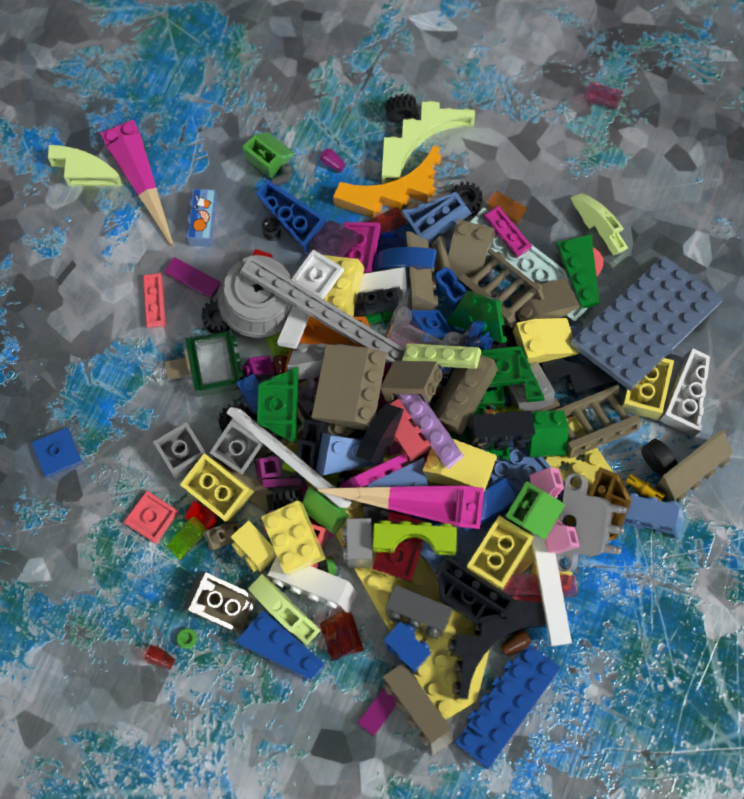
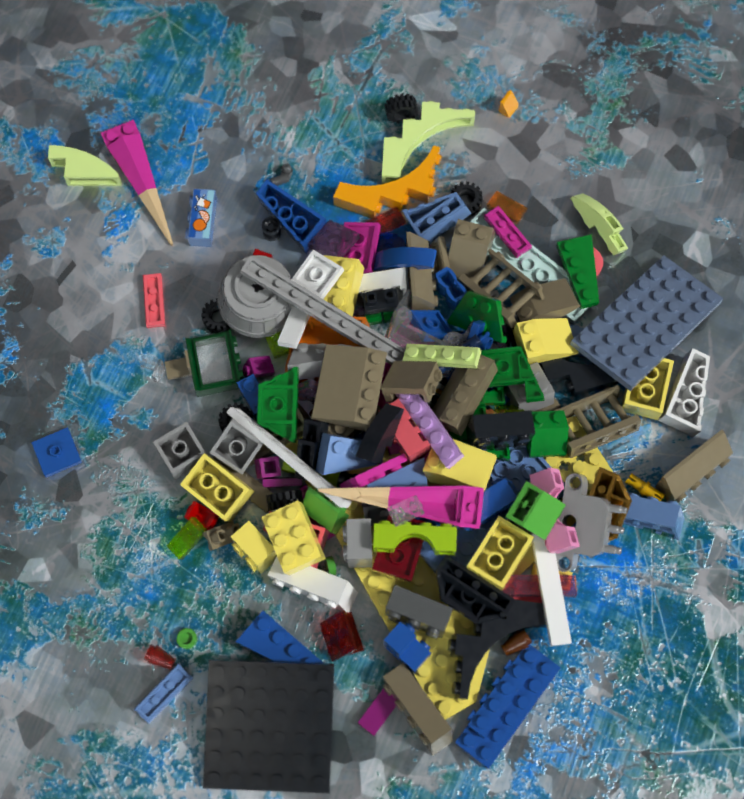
coral tile [124,490,179,544] -> none
magenta tile [164,257,221,299] -> none
dark tan slope [182,571,257,634] -> none
bright green slope [242,132,295,178] -> none
yellowish green slope [248,574,321,645] -> none
clear red cone [271,356,288,376] -> none
magenta cone [319,148,346,173] -> none
clear pink plate [583,82,623,110] -> none
black tyre [641,439,678,476] -> none
none -> medium blue tile [134,663,193,724]
none -> black plate [203,659,335,793]
none -> clear bracket [387,495,424,527]
none -> light orange slope [499,90,518,118]

